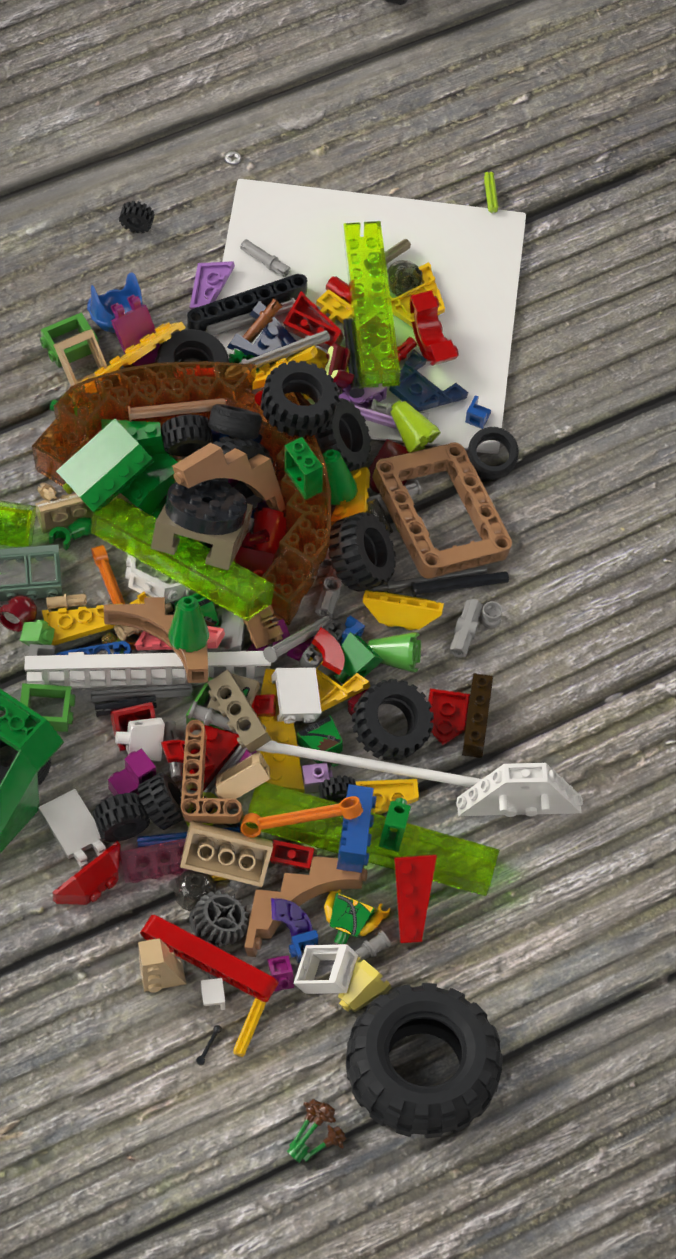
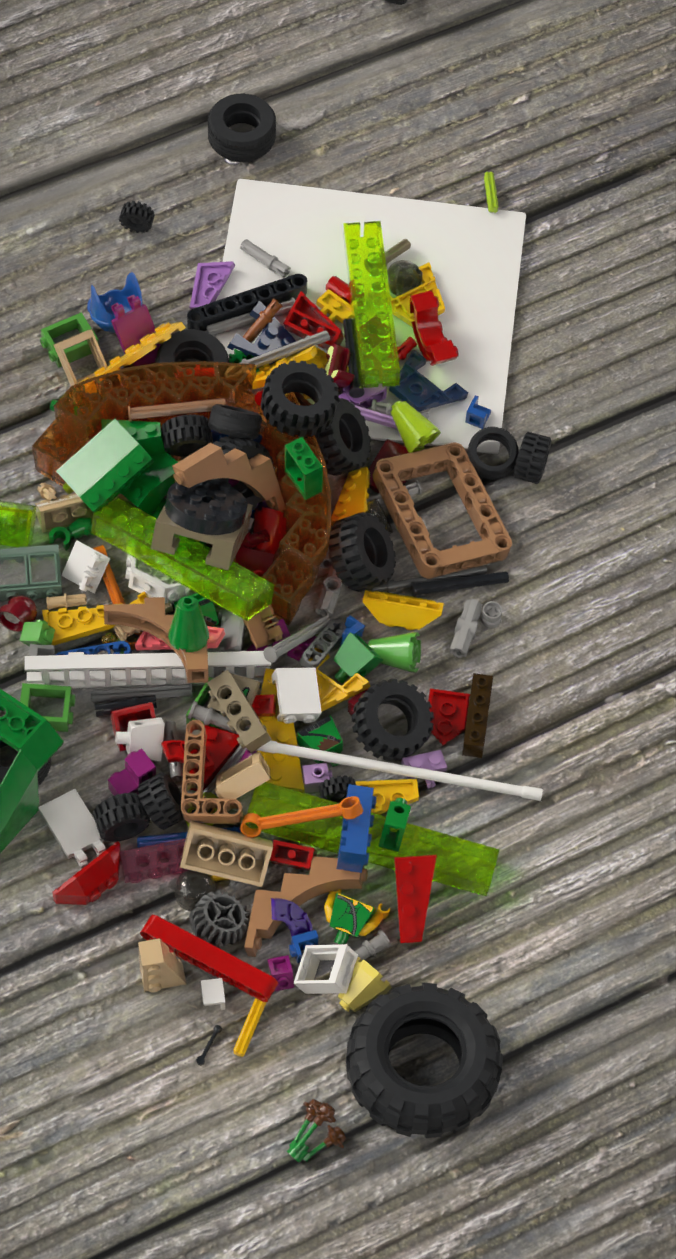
tile [311,627,345,675] -> none
green cone [319,450,358,505] -> none
white piece [456,763,583,817] -> none
none -> white hinge [61,540,110,594]
none -> black tyre [208,93,276,162]
none -> lavender plate [401,750,447,788]
none -> black tyre [514,431,551,484]

